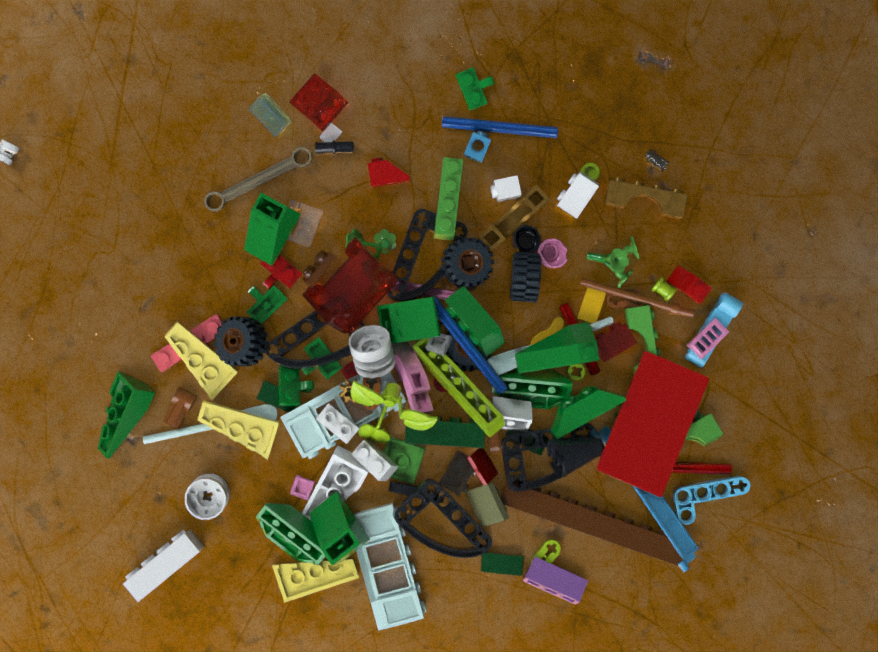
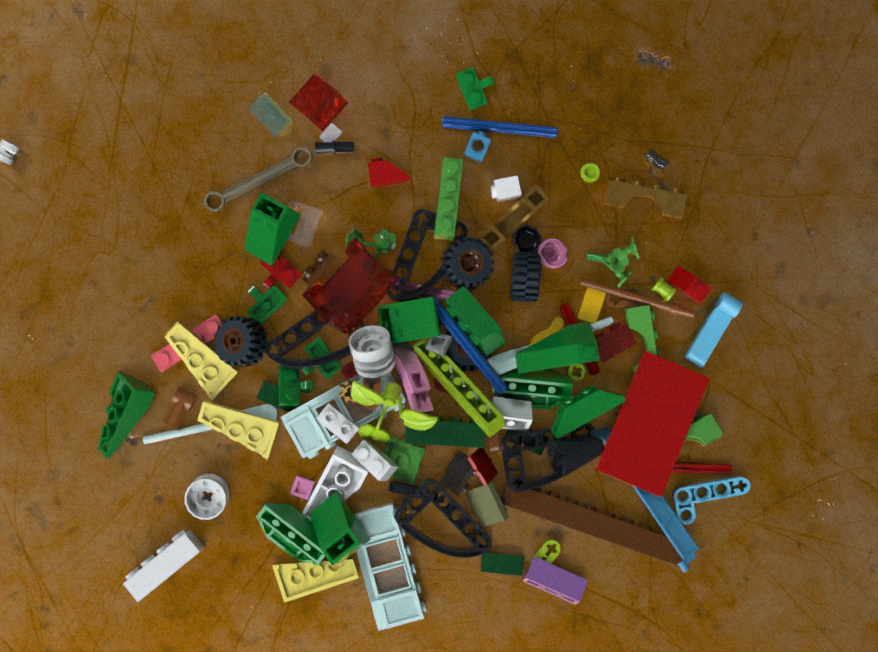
white brick [557,171,600,218] -> none
bright pink slope [687,318,729,359] -> none

